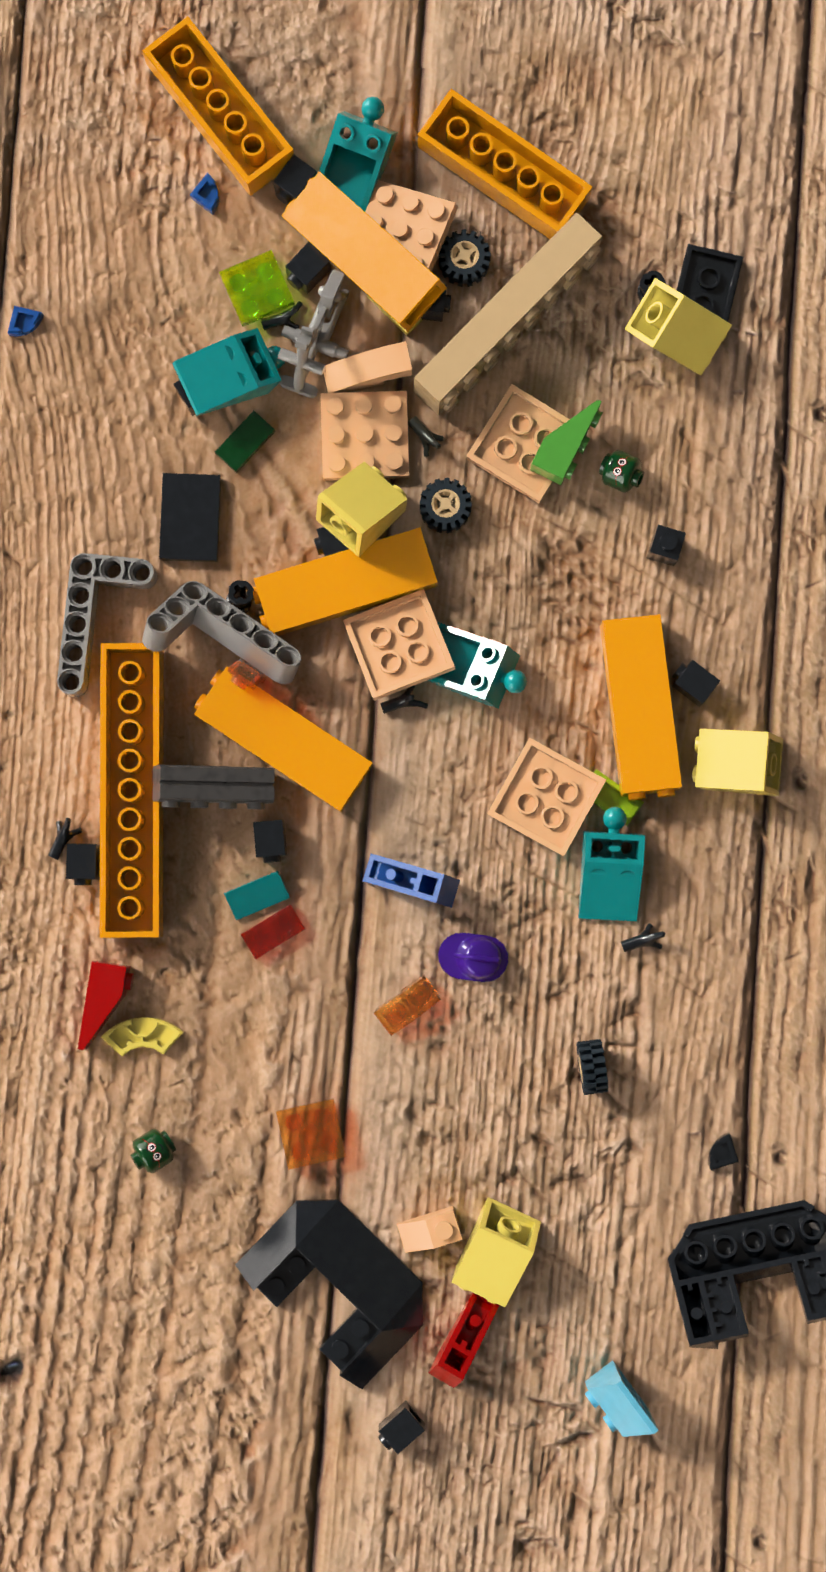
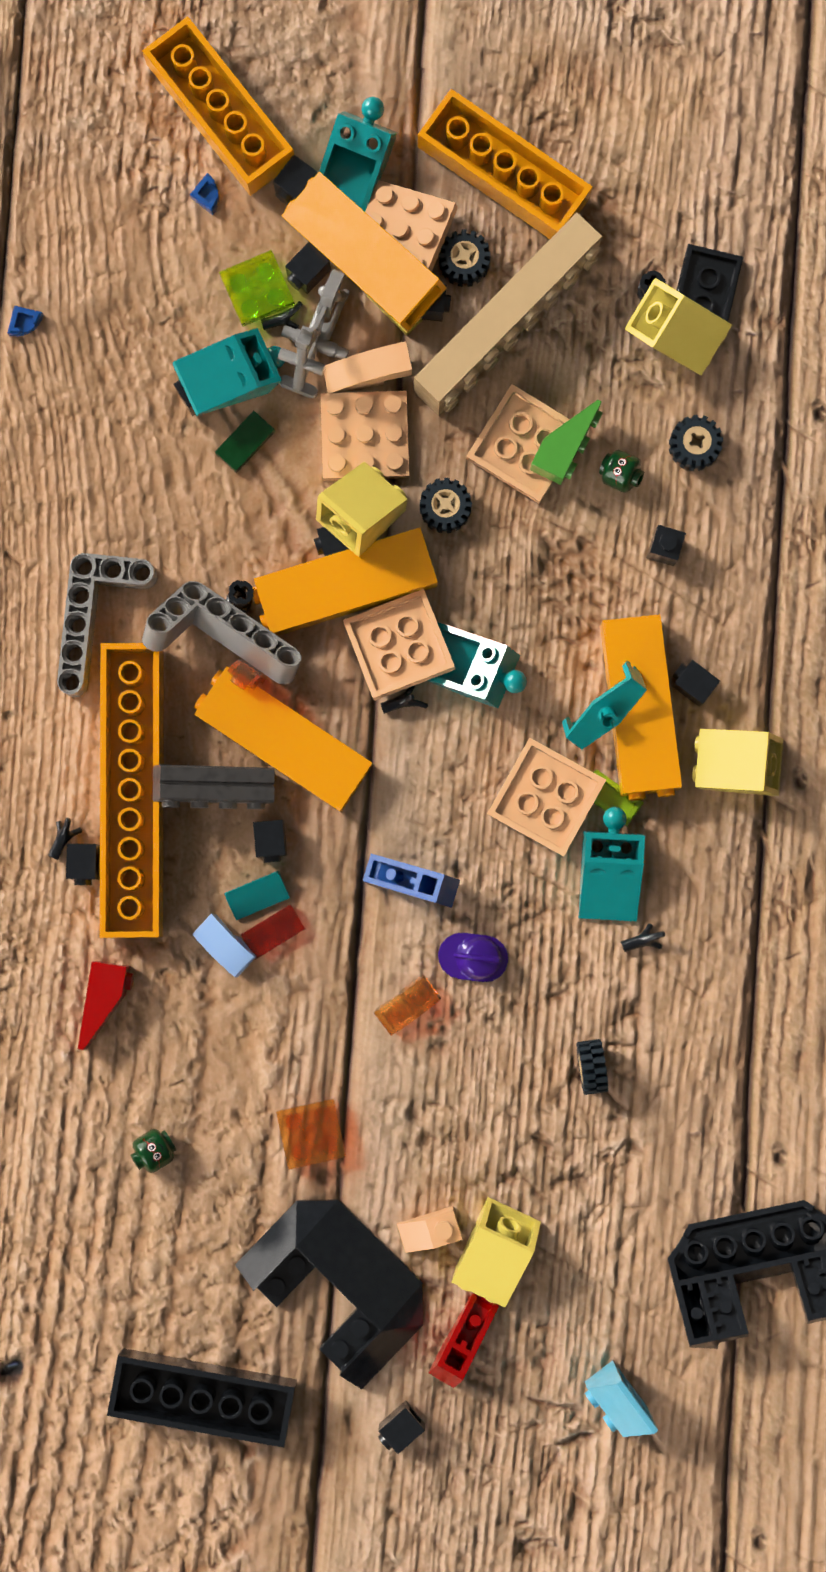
light yellow tile [101,1017,184,1057] -> none
black tile [159,473,221,562] -> none
pearl dark grey bar [408,416,444,457] -> none
black tile [708,1132,739,1170] -> none
none -> black brick [107,1348,297,1448]
none -> light blue slope [192,913,256,977]
none -> teal piece [562,661,647,750]
none -> black wheel [669,415,723,471]

